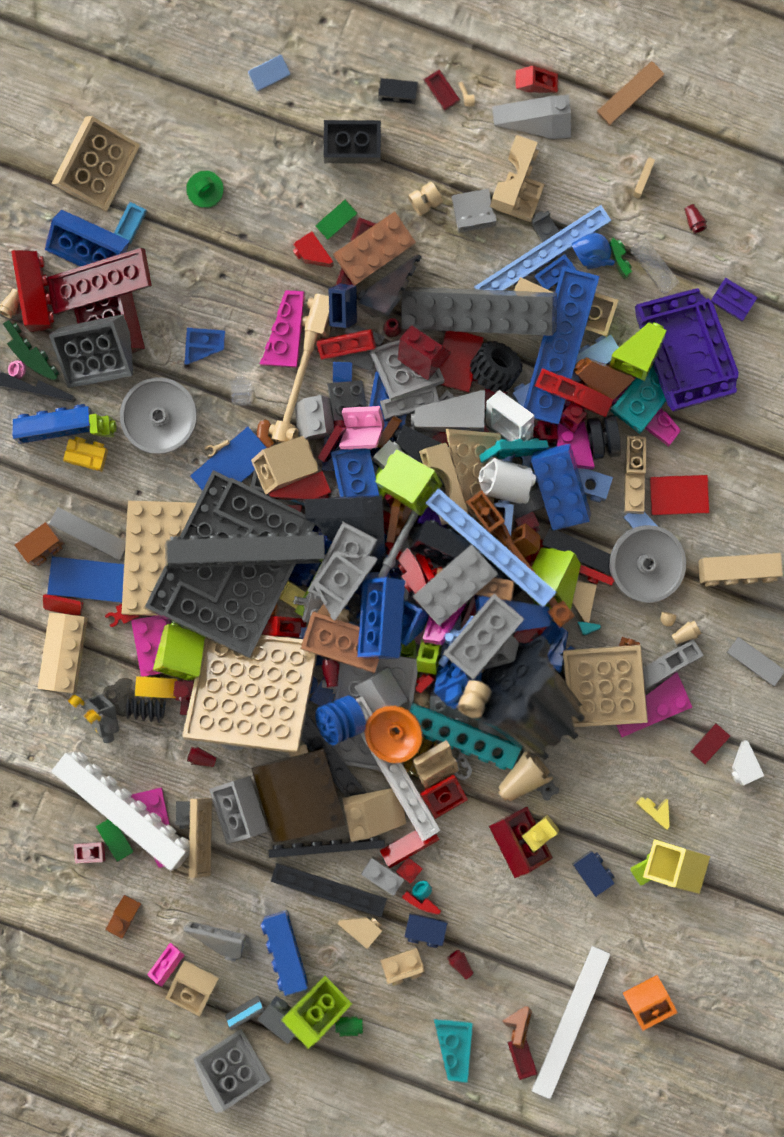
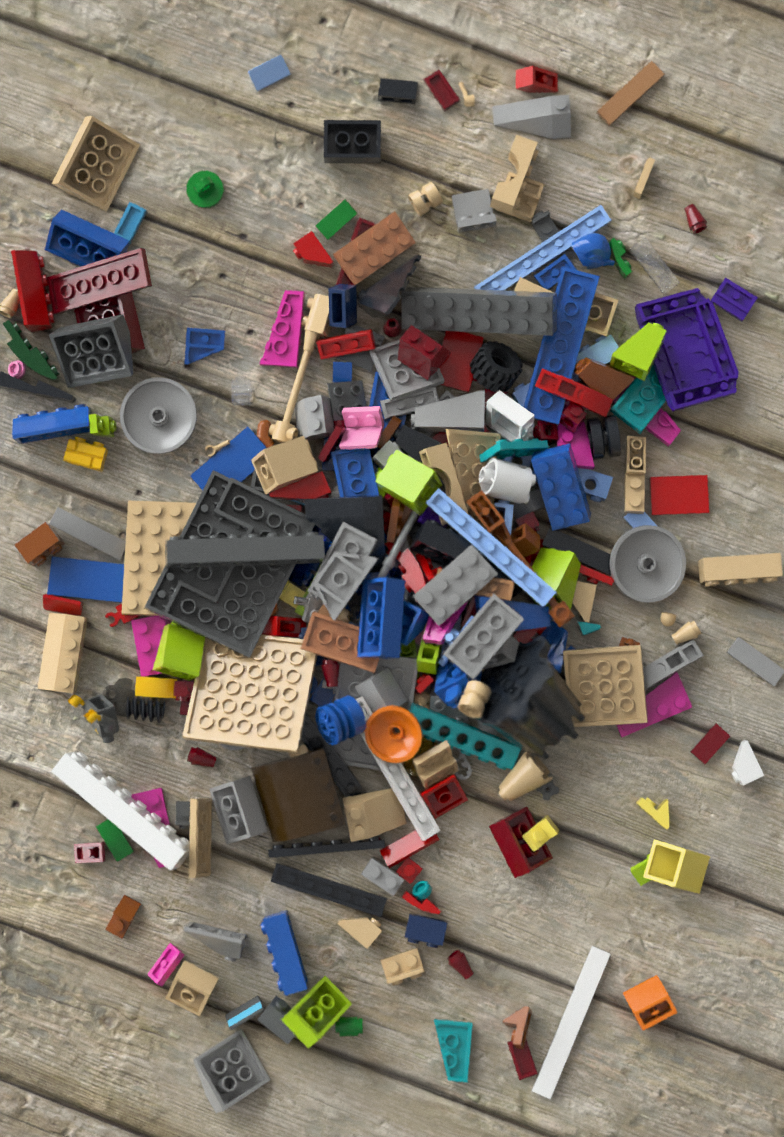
dark blue piece [572,851,615,897] -> none

